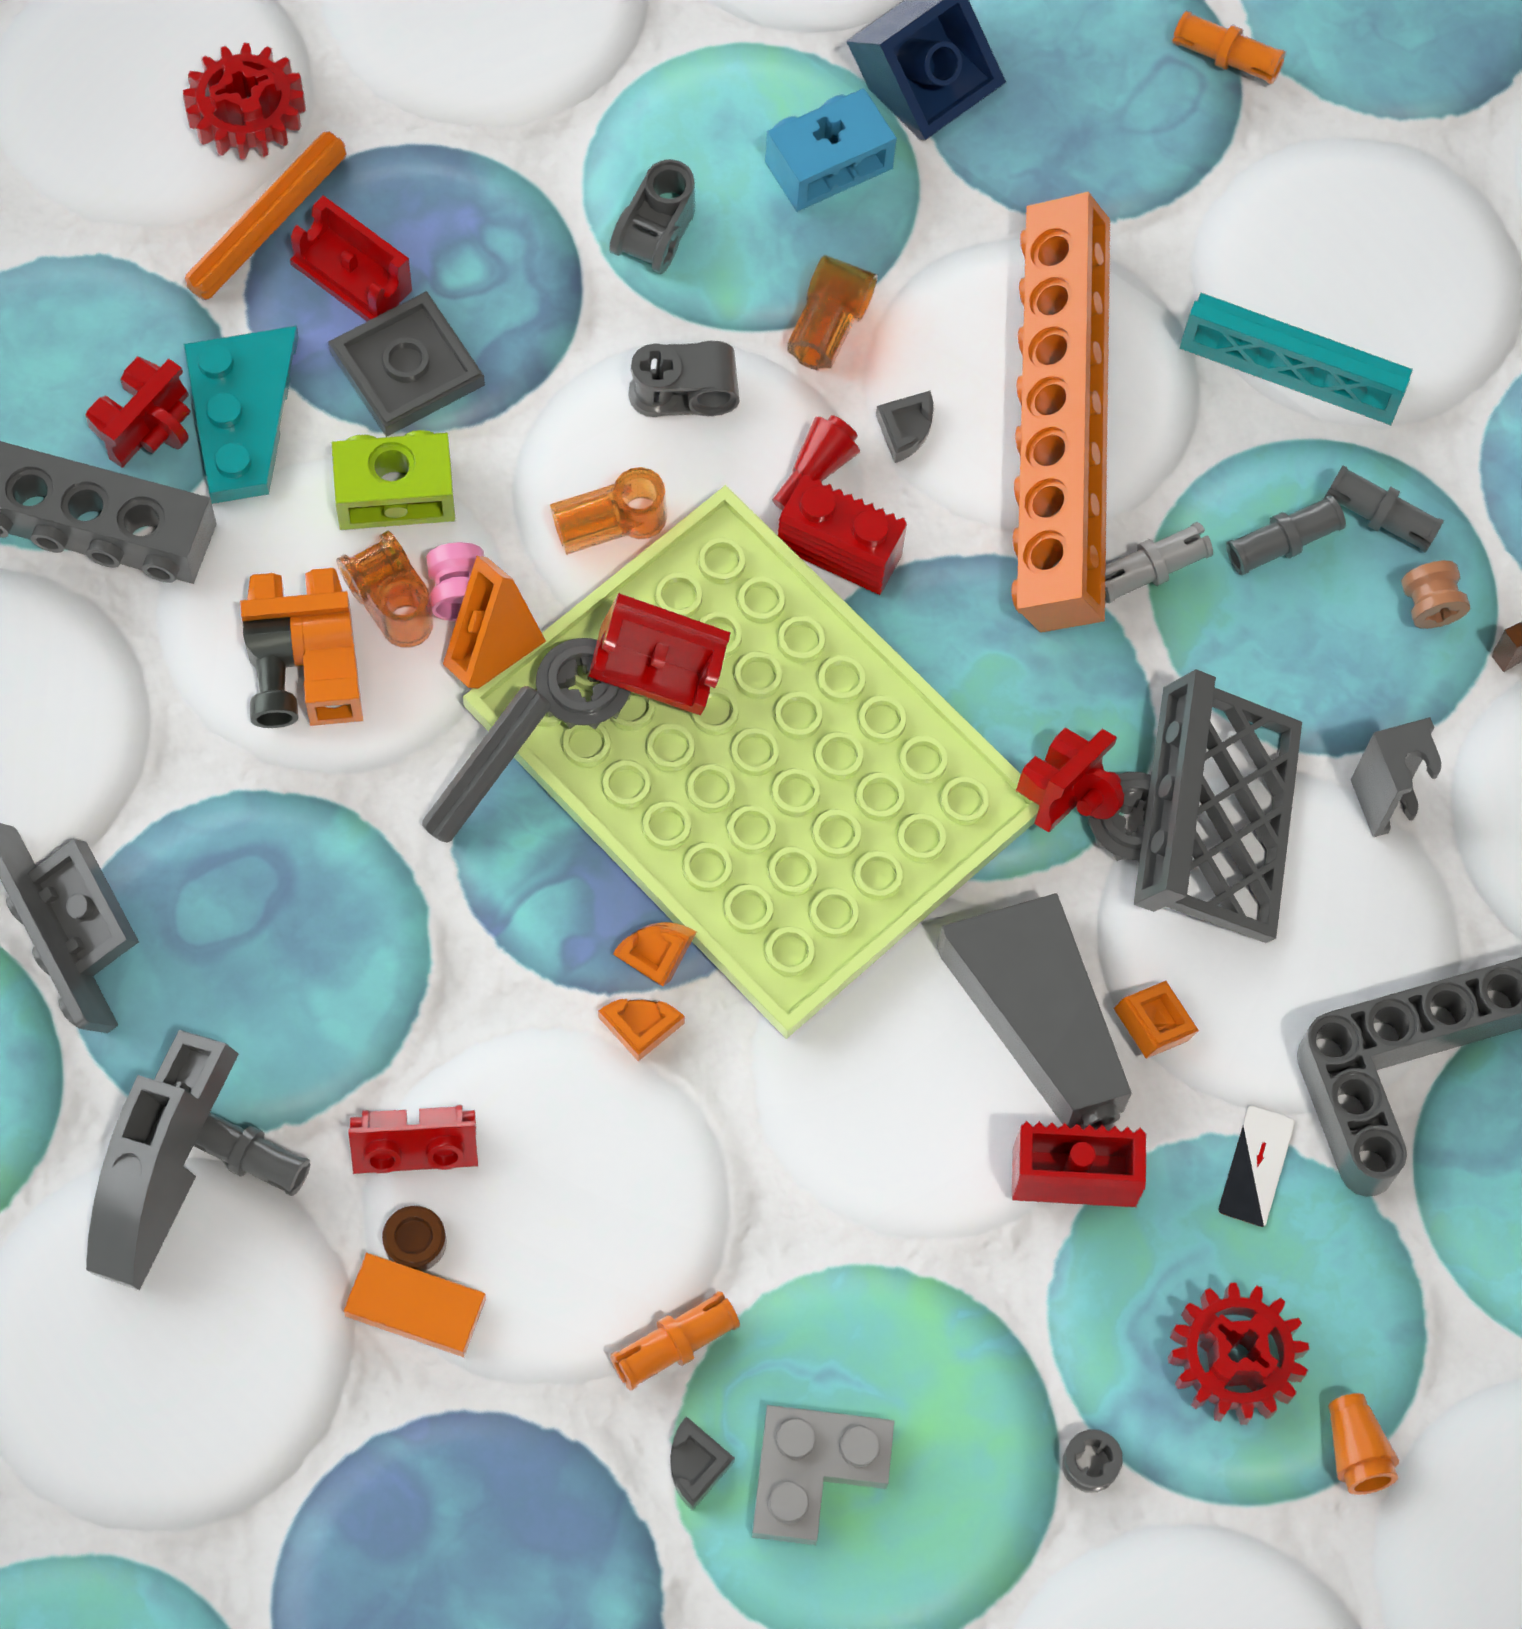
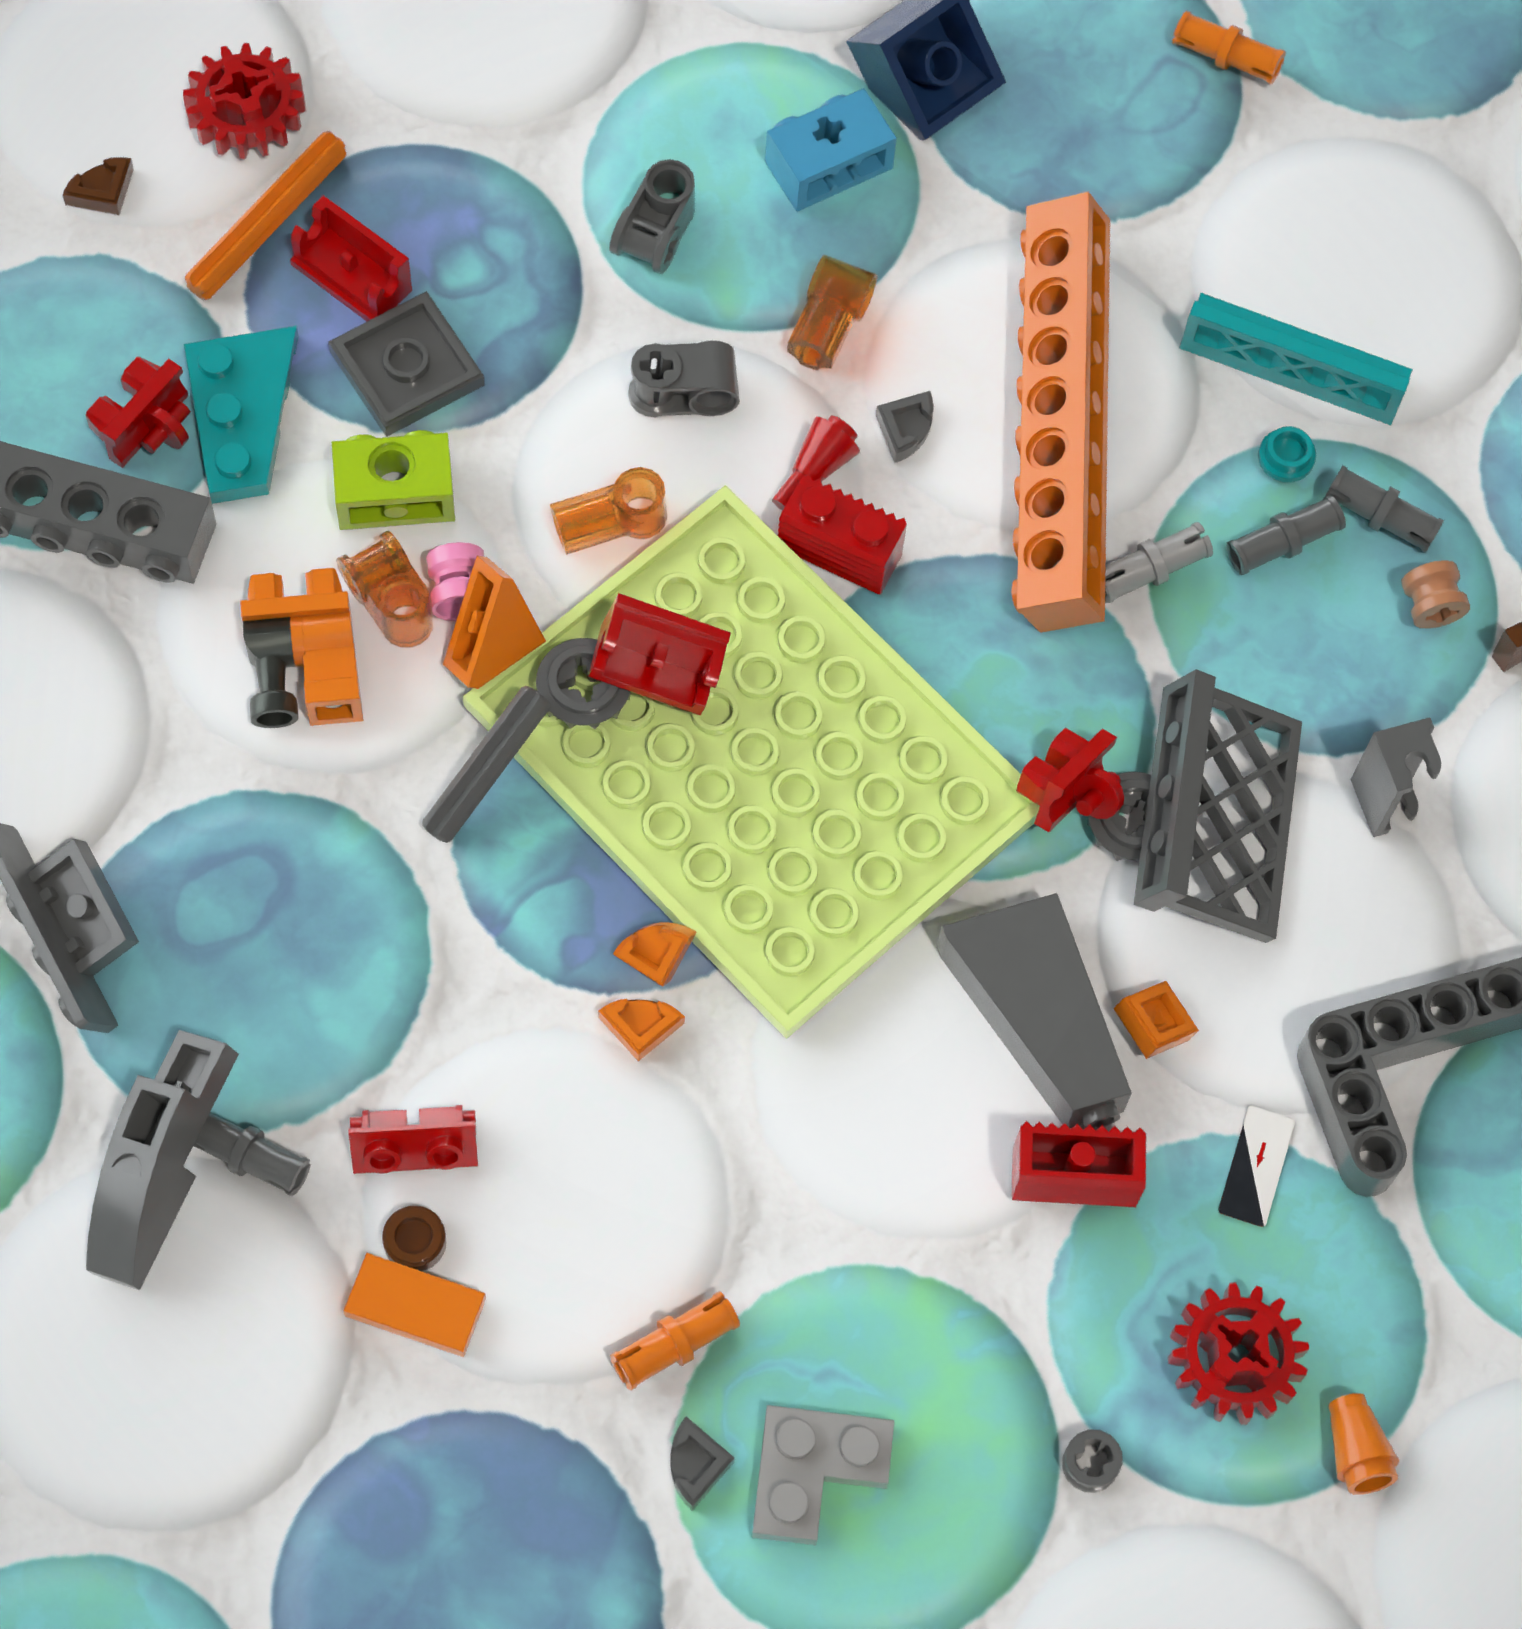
none -> reddish brown tile [62,157,134,215]
none -> teal plate [1258,426,1316,482]

